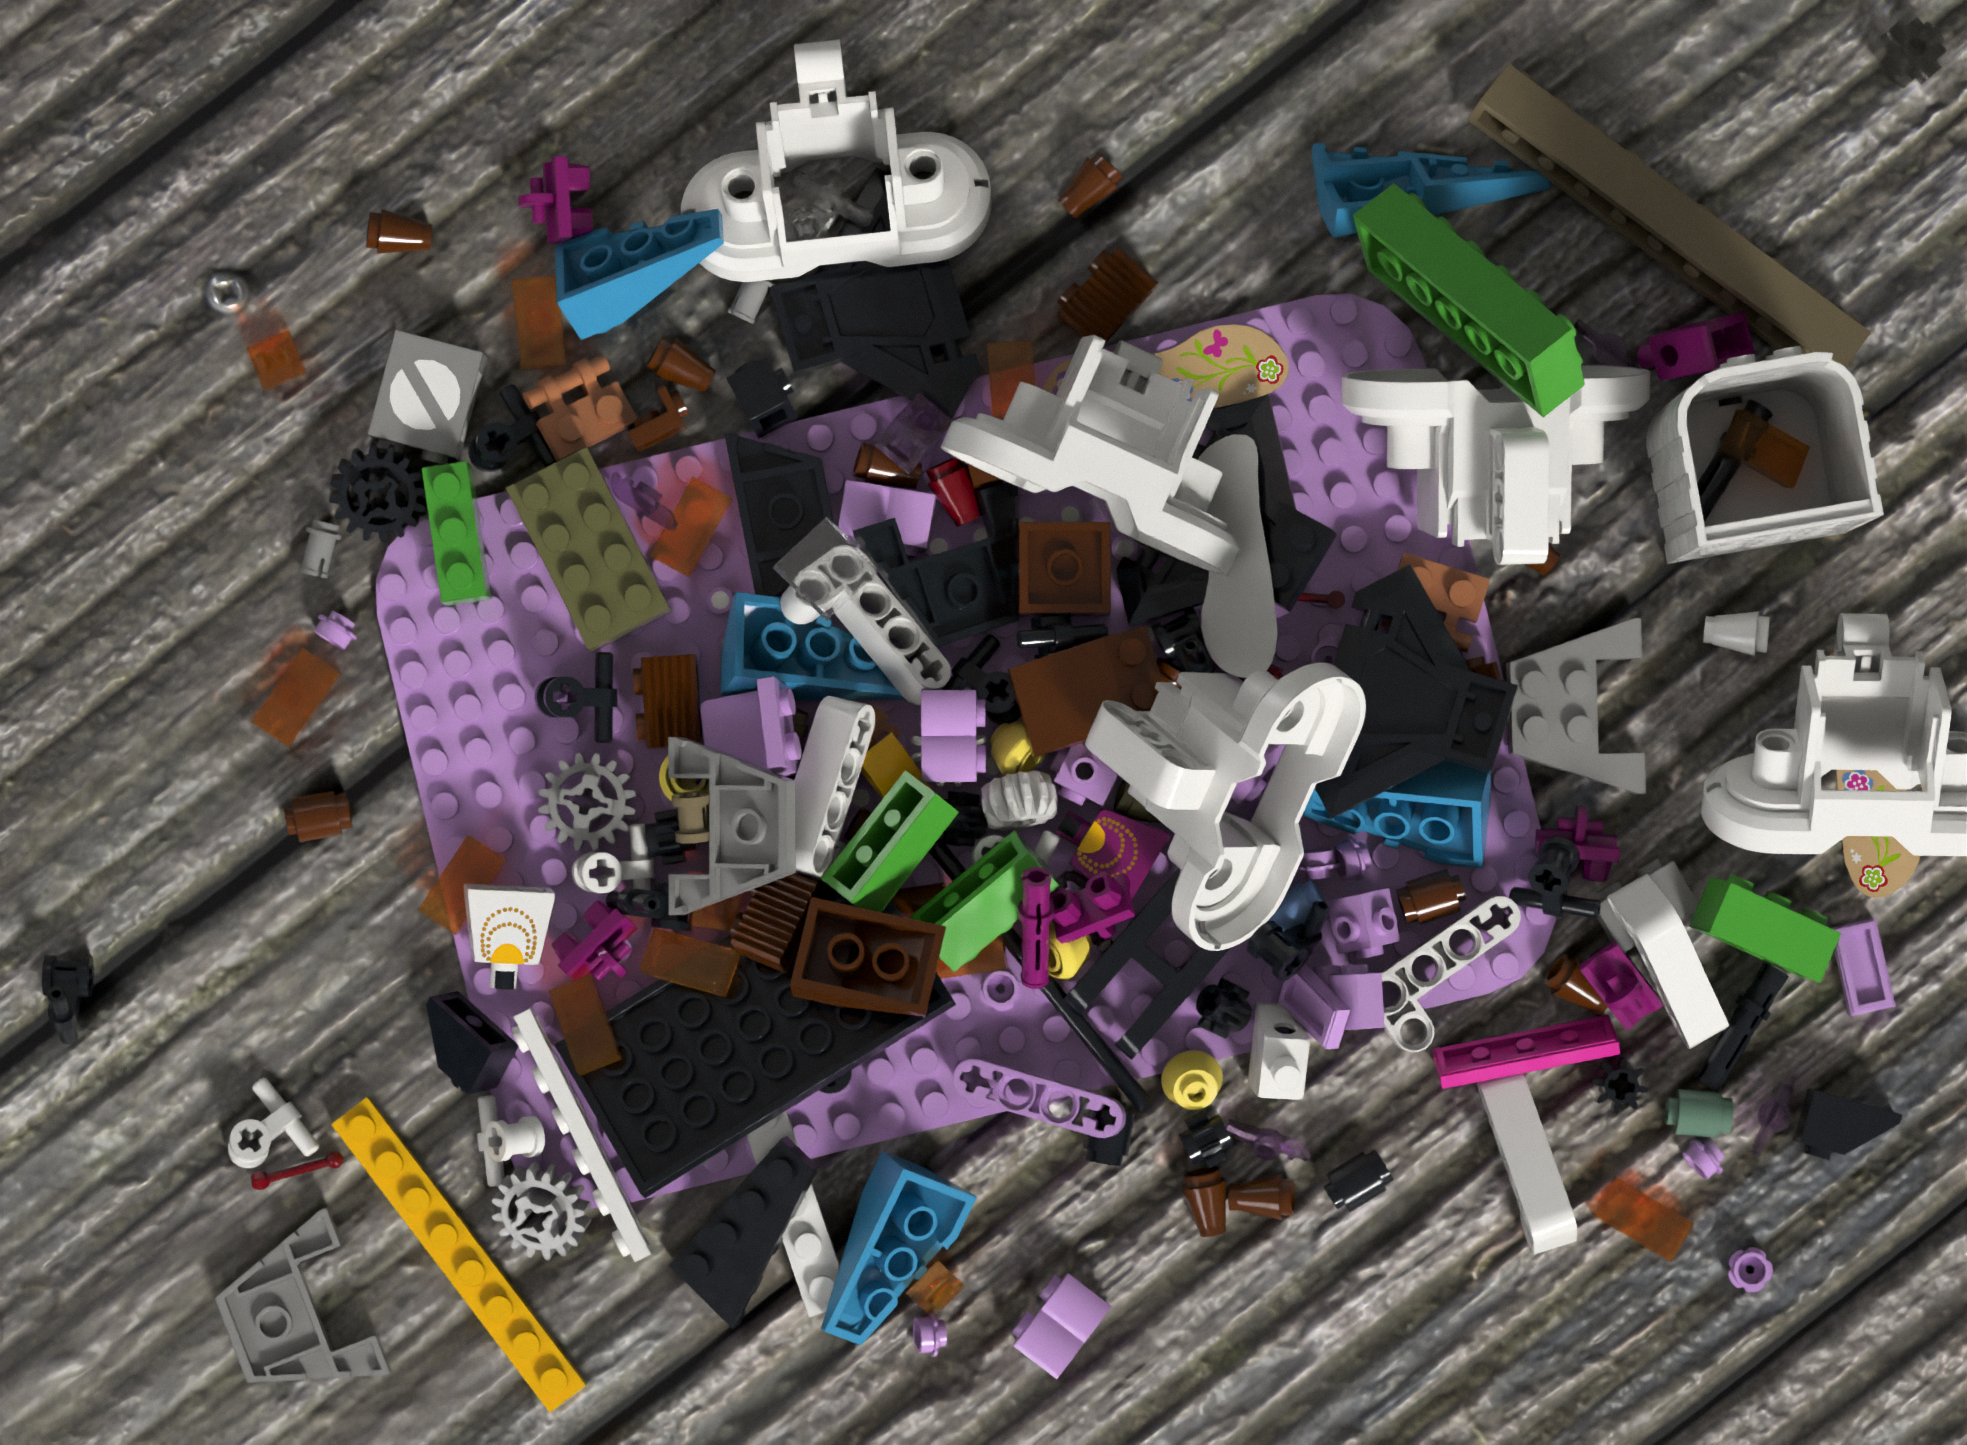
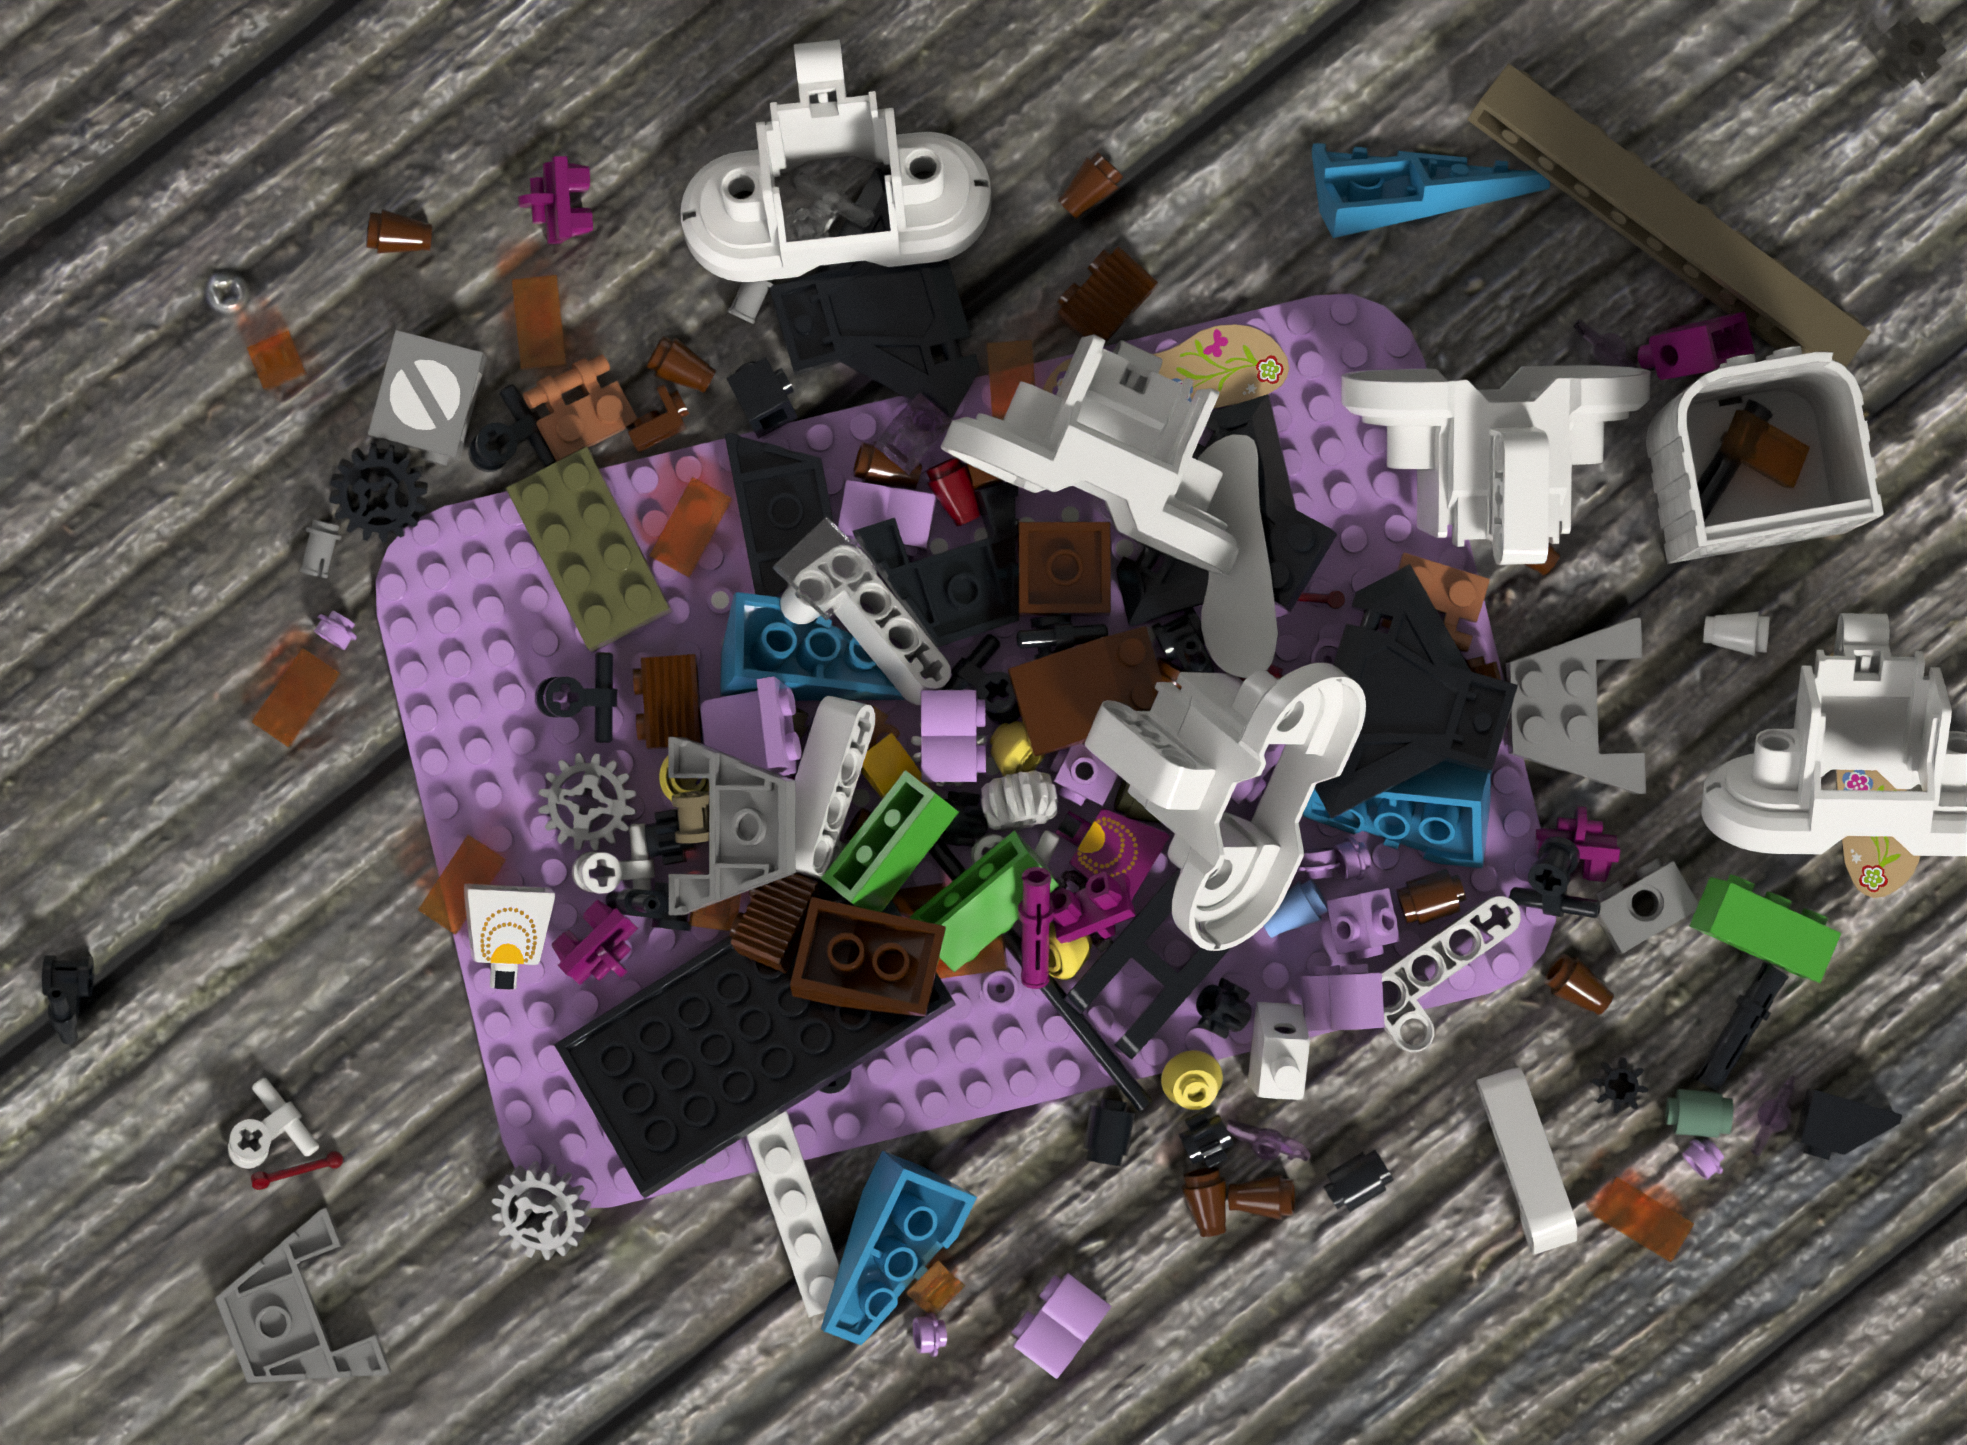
reddish brown brick [284,790,353,843] -> none
yellow plate [331,1096,587,1413] -> none
bright green brick [421,461,492,606] -> none
black slope [426,991,519,1095] -> none
white piece [477,1095,545,1187] -> none
white plate [511,1008,654,1262] -> none
clear orange tile [548,974,622,1076] -> none
dark azure wedge [555,209,724,340] -> none
clear purple piece [611,472,678,531] -> none
clear orange tile [639,927,741,997] -> none
black wing [669,1136,819,1329] -> none
lavender beam [953,1058,1126,1138] -> none
black piece [1247,901,1330,981] -> none
lavender tile [1278,963,1351,1049] -> none
bright green brick [1353,183,1585,418] -> none
dark pink tile [1432,1015,1620,1089] -> none
magenta hips [1579,940,1664,1031] -> none
white beam [1607,874,1729,1049] -> none
lavender plate [1728,1247,1773,1292] -> none
lavender tile [1830,918,1896,1016] -> none

